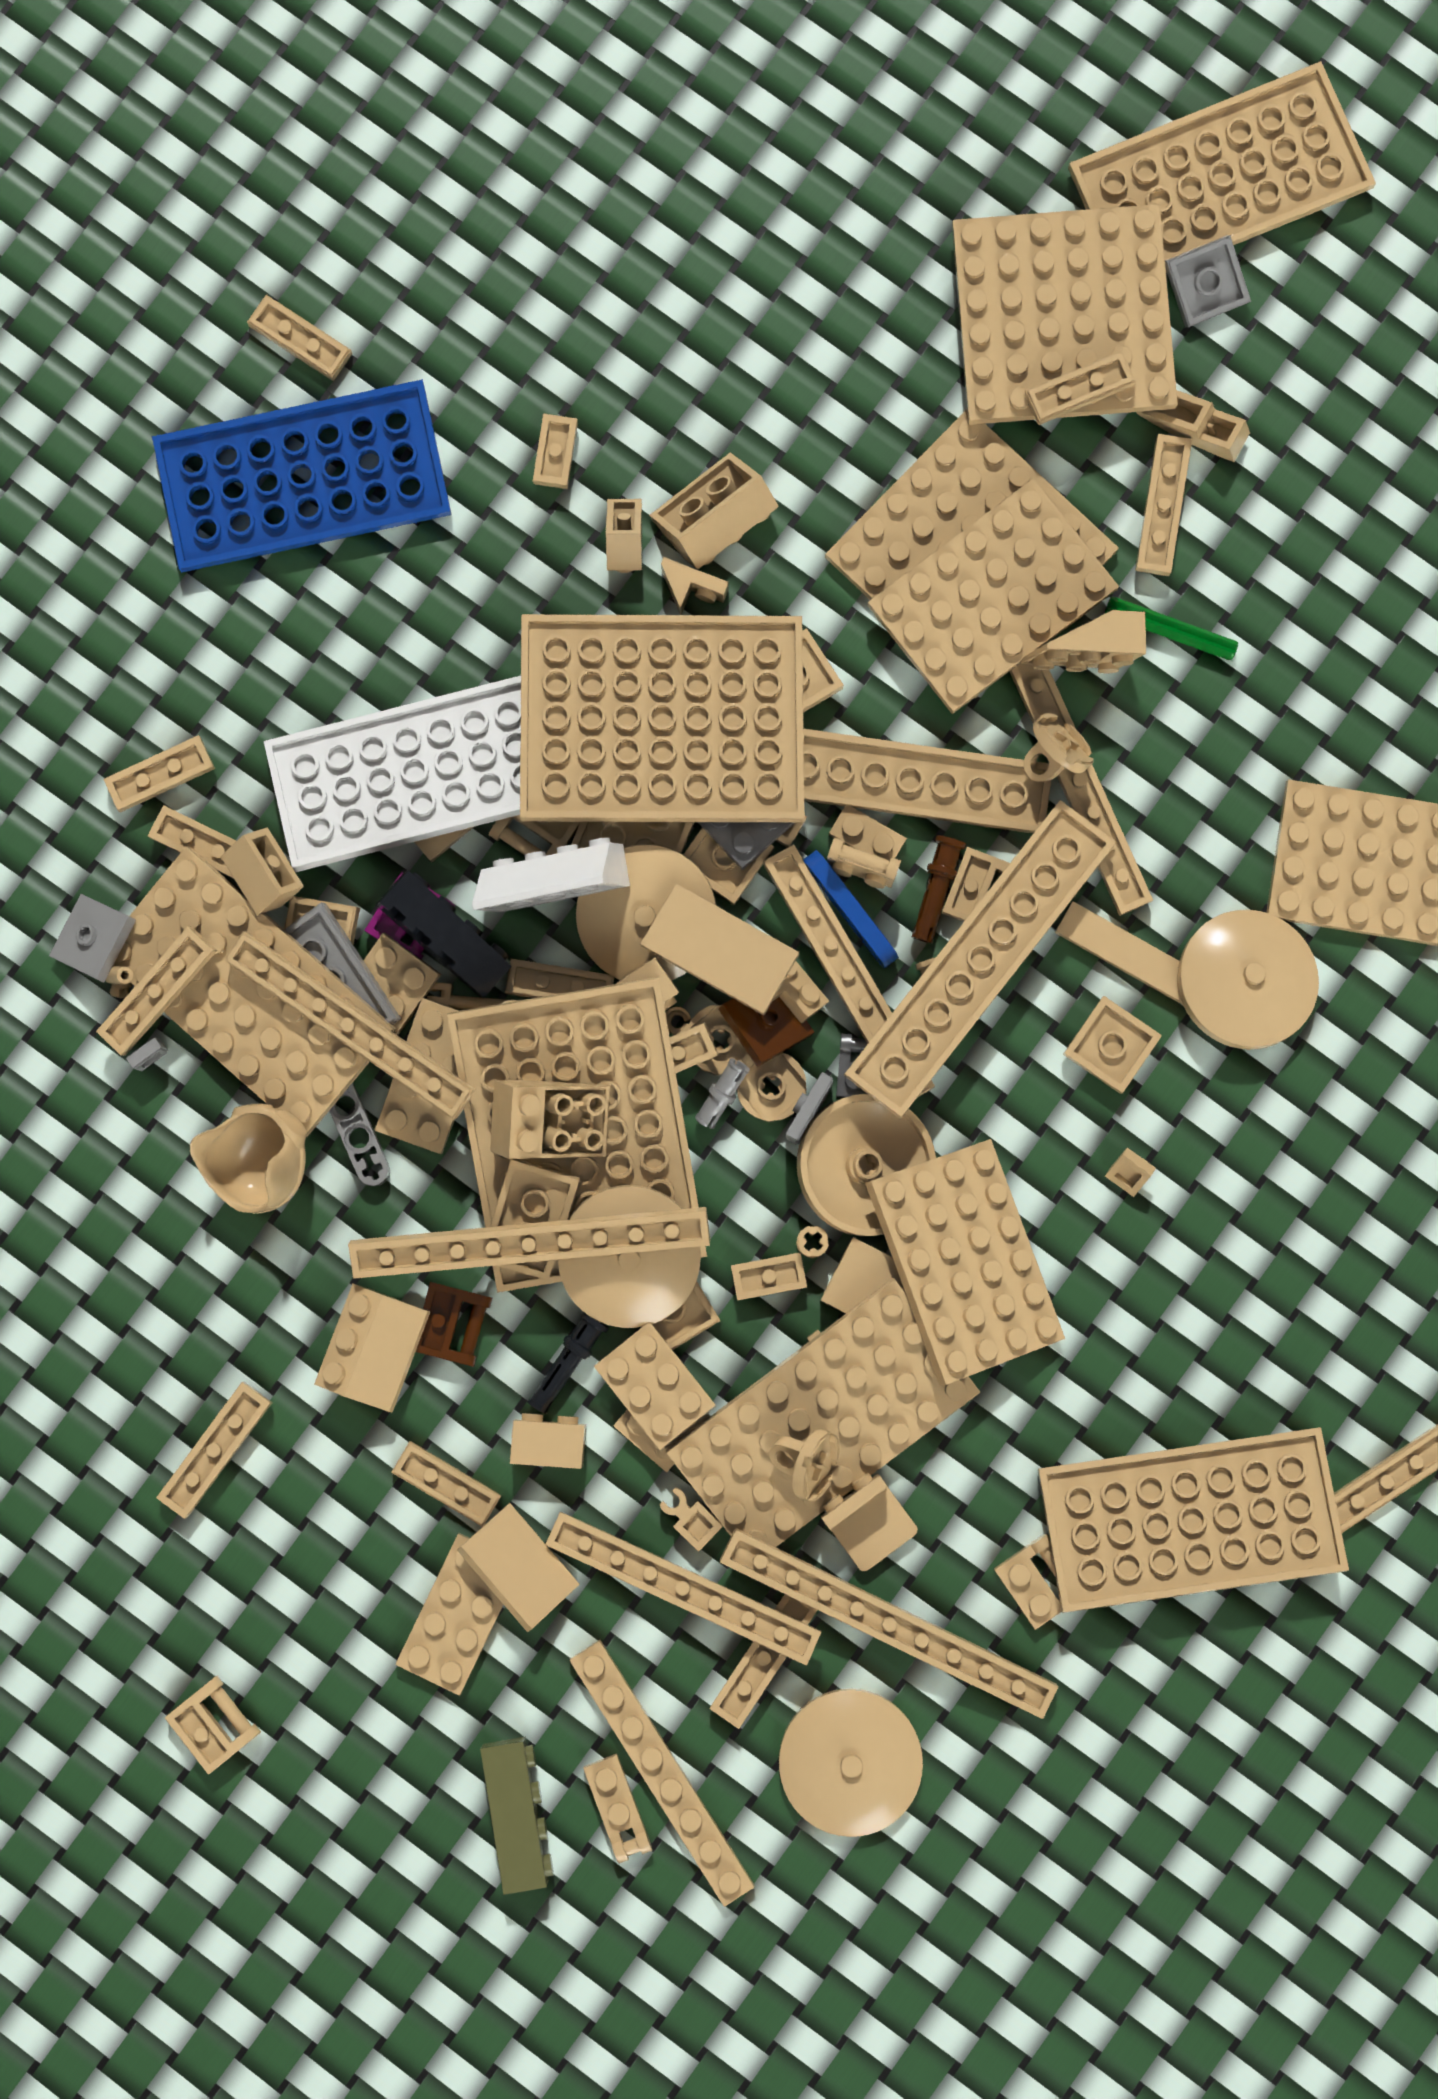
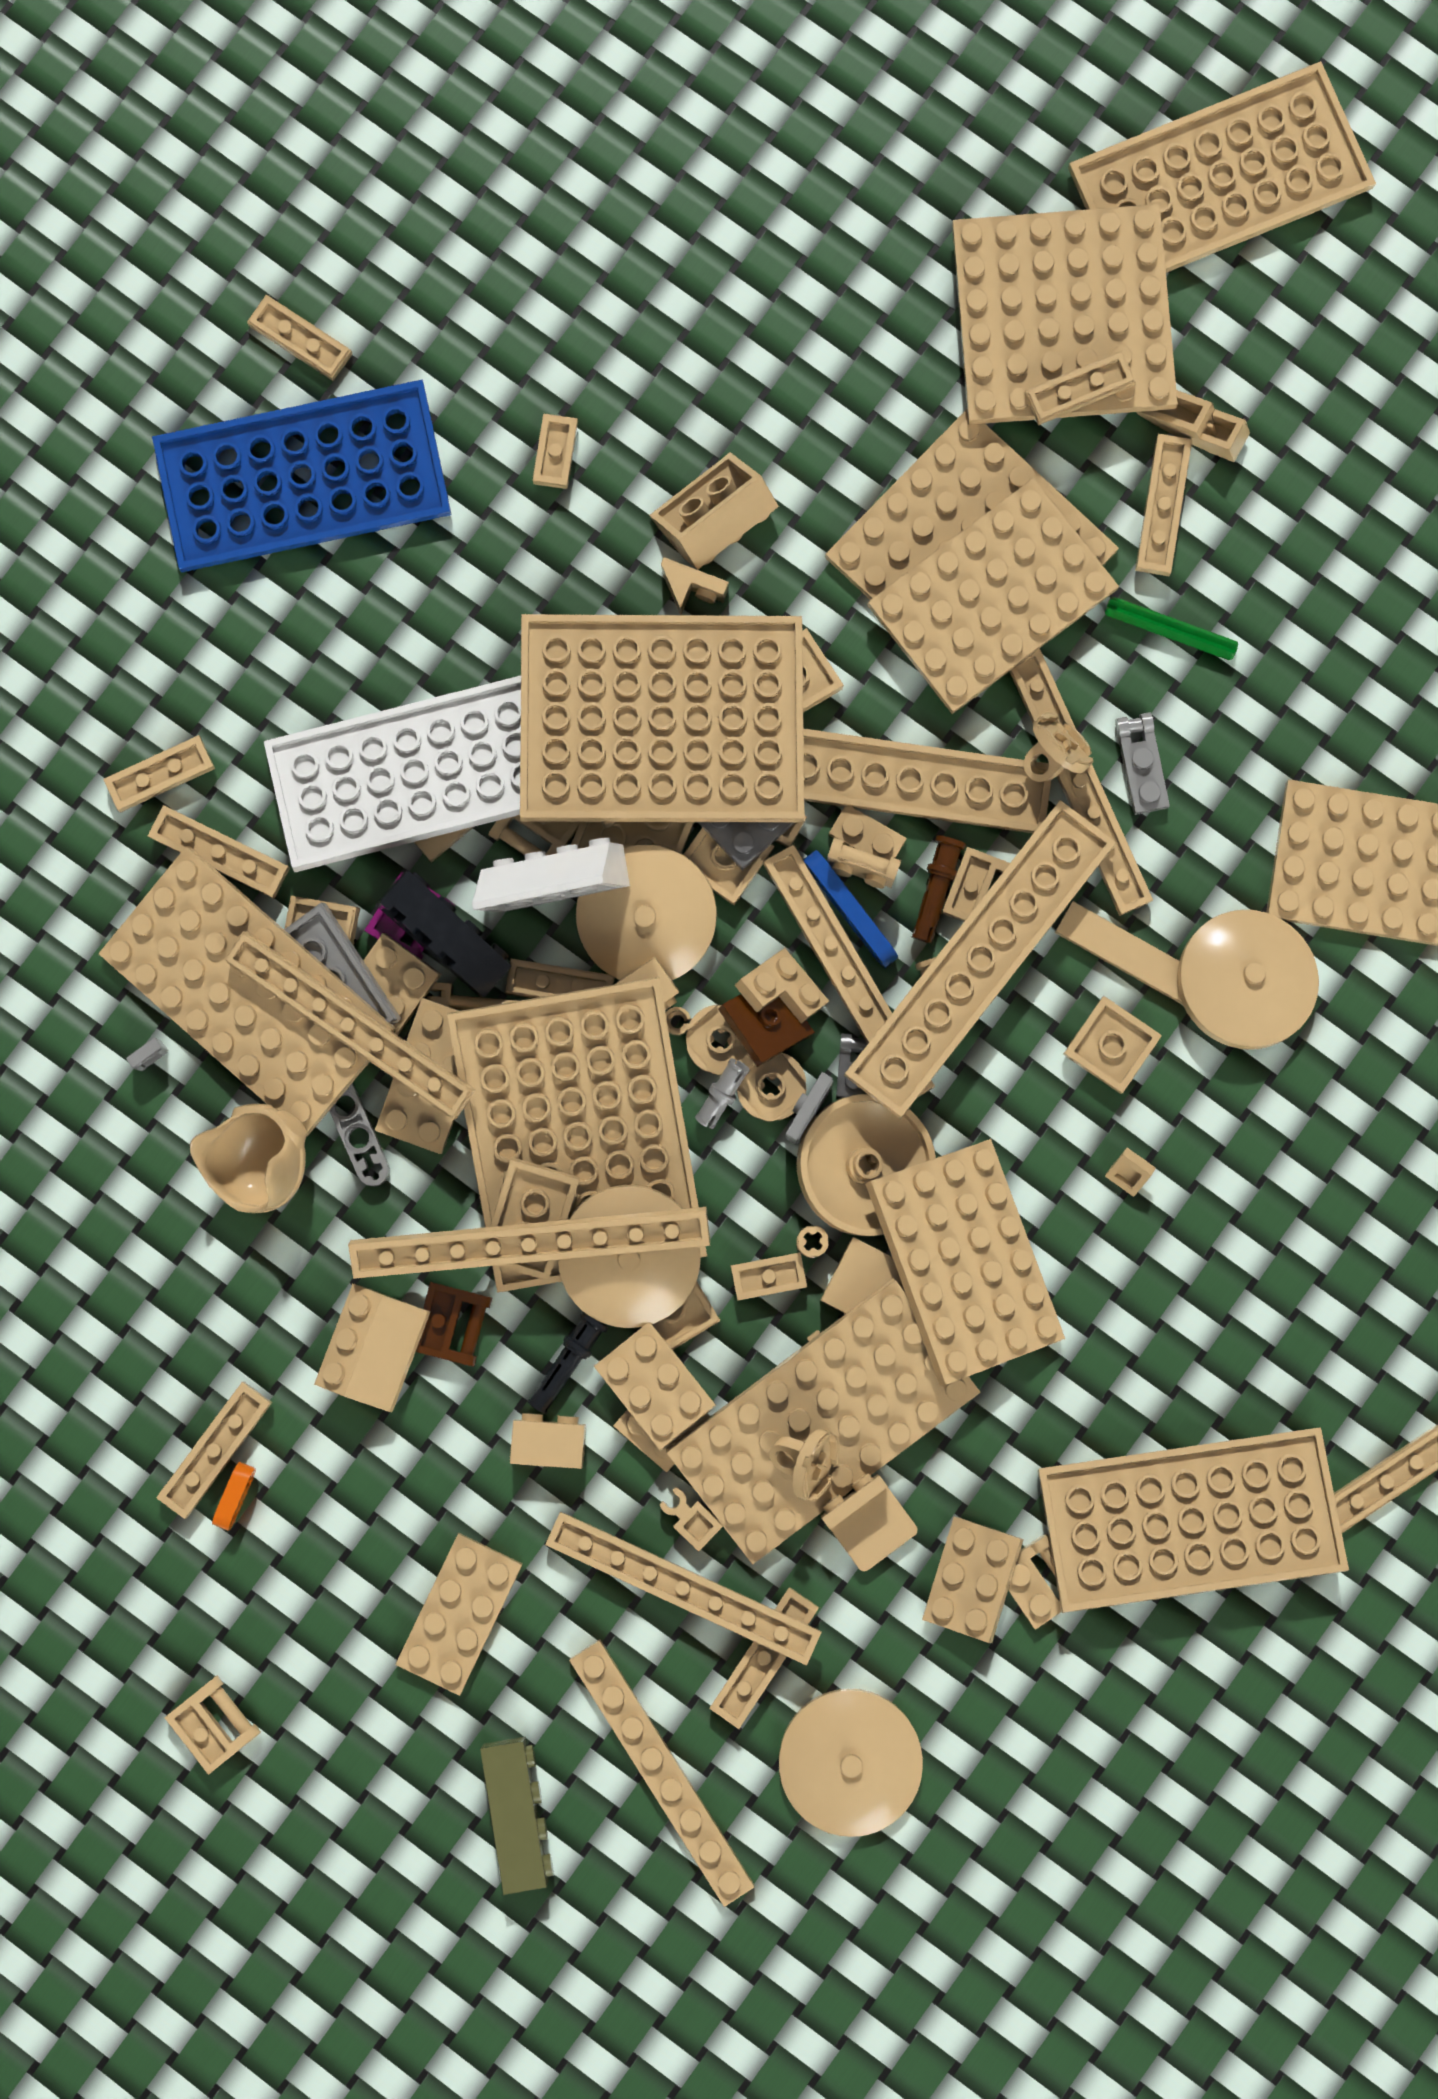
light grey plate [49,894,136,983] -> none
tan plate [96,926,217,1056] -> none
tan arm [106,966,133,999] -> none
tan brick [221,827,304,916] -> none
tan tile [391,1441,502,1527] -> none
tan tile [457,1503,580,1632] -> none
tan slope [490,1080,610,1159] -> none
tan plate [583,1753,653,1864] -> none
tan slope [606,499,642,573] -> none
tan tile [640,884,799,1015] -> none
tan plate [670,1023,719,1073] -> none
tan plate [720,1528,1058,1719] -> none
tan slope [1021,610,1146,674] -> none
light grey plate [1165,235,1251,327] -> none
none -> orange beam [212,1461,256,1531]
none -> tan plate [922,1516,1024,1643]
none -> light grey plate [1115,712,1170,815]

